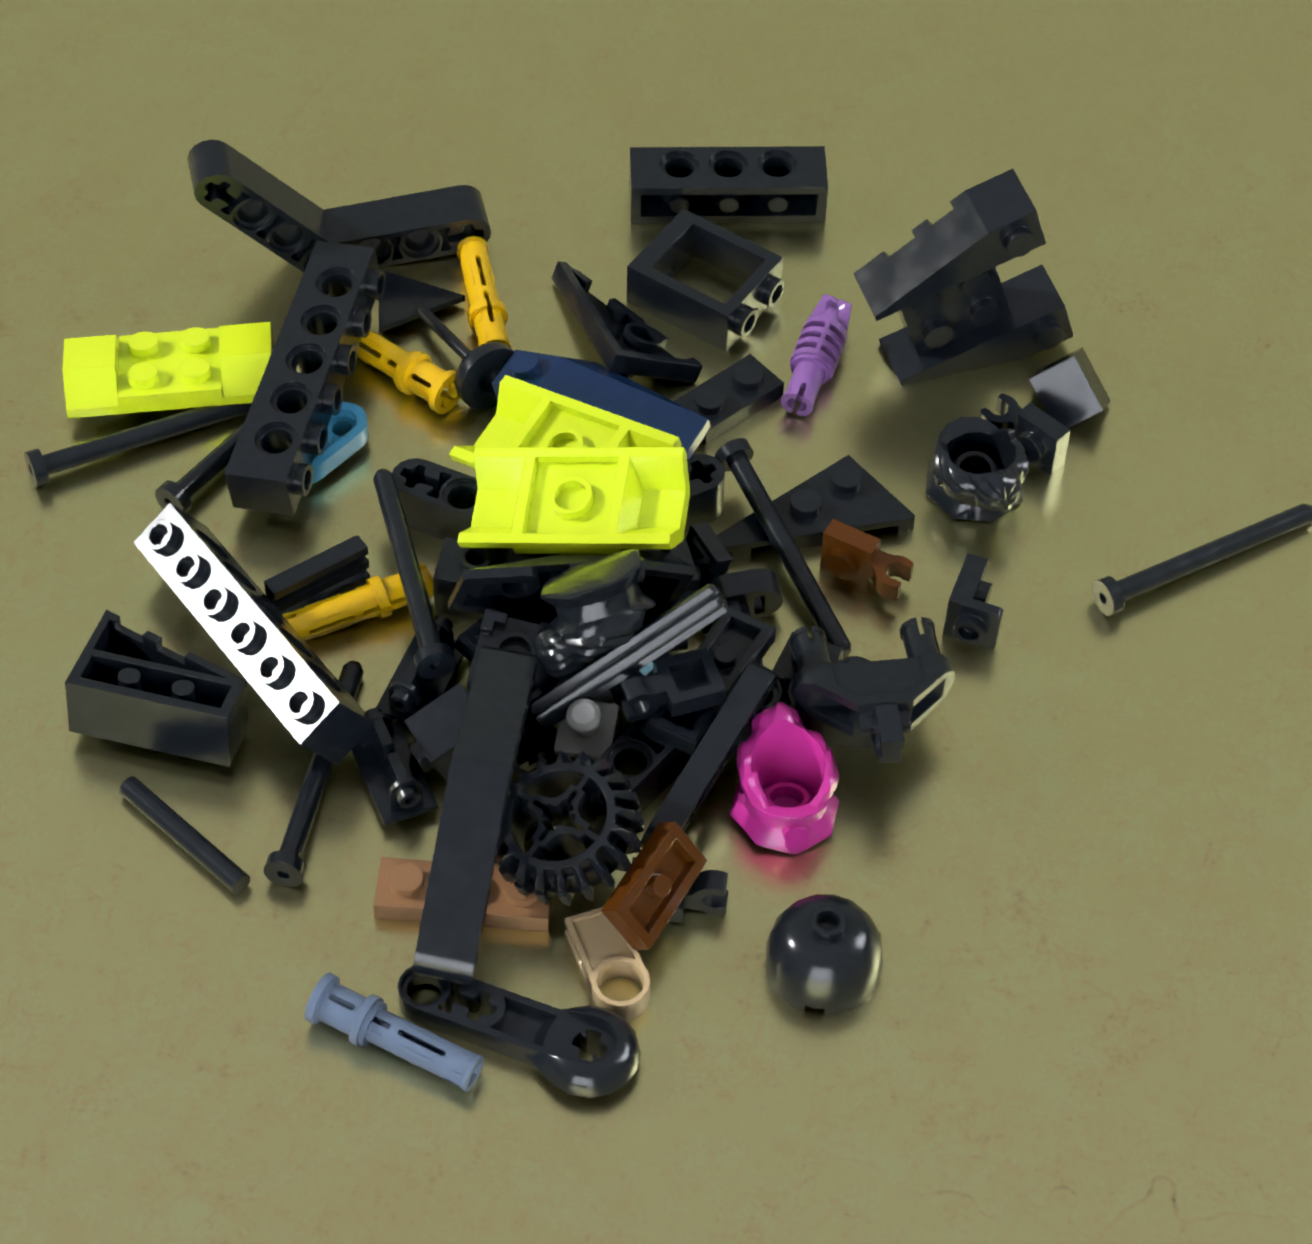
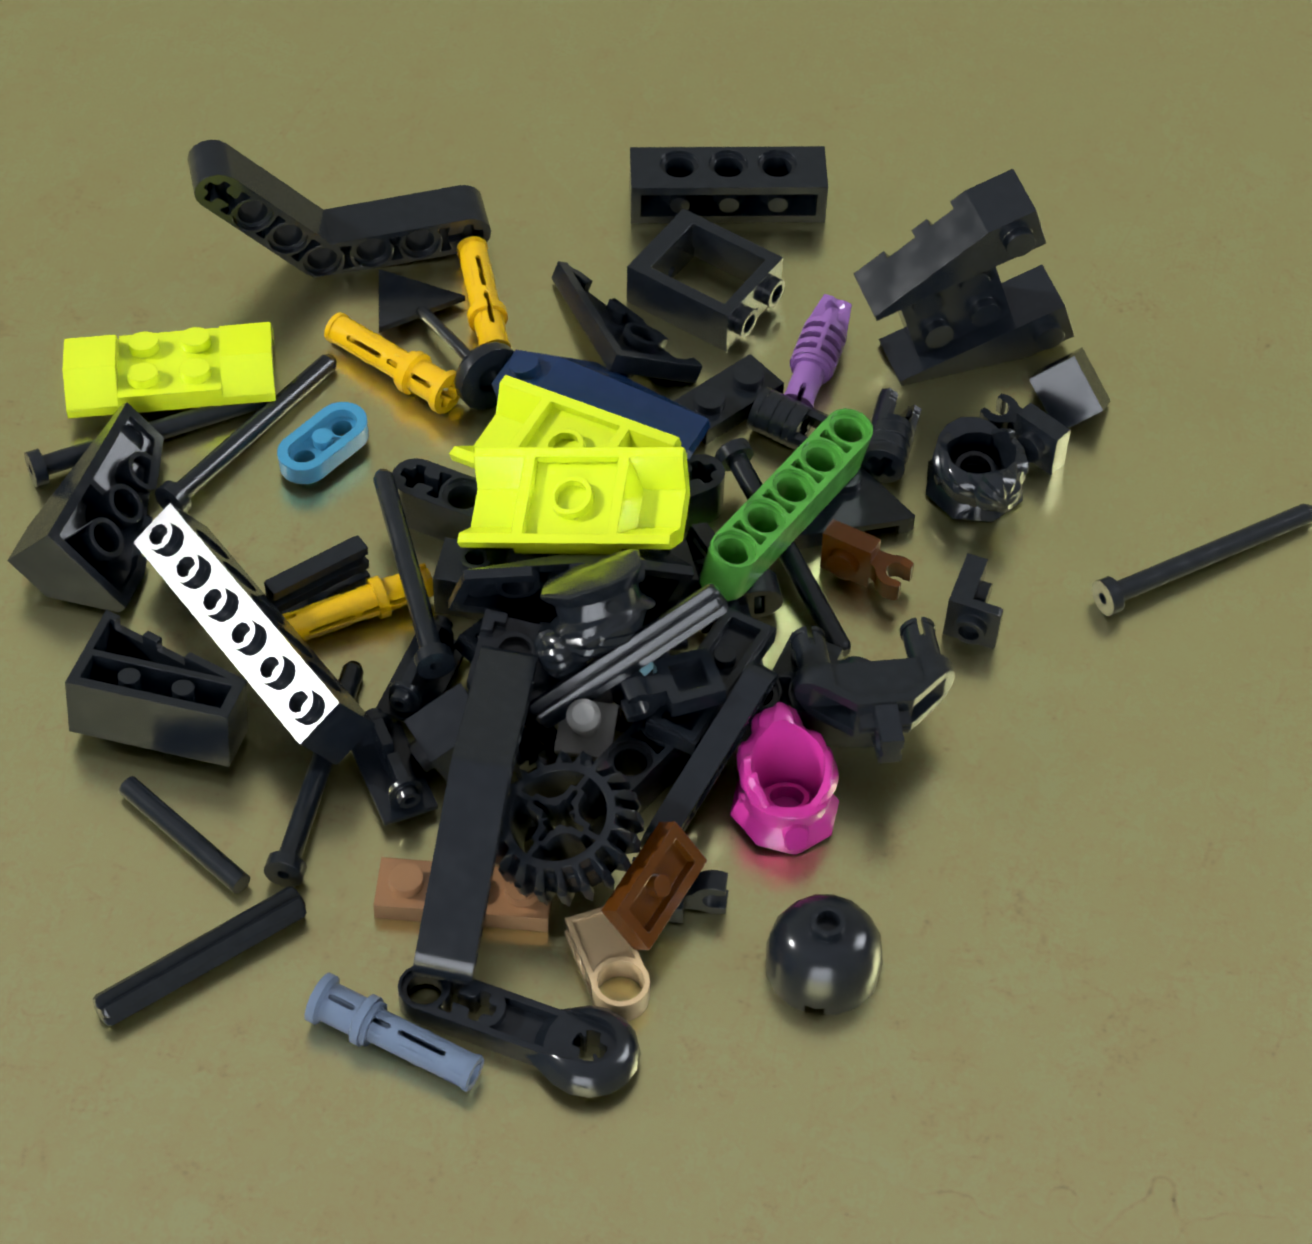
black brick [224,241,386,516] -> none
none -> black wedge [7,402,164,612]
none -> black axle [93,887,307,1026]
none -> bright green beam [700,408,873,601]
none -> black hinge [747,387,829,450]
none -> black hinge [861,388,922,483]

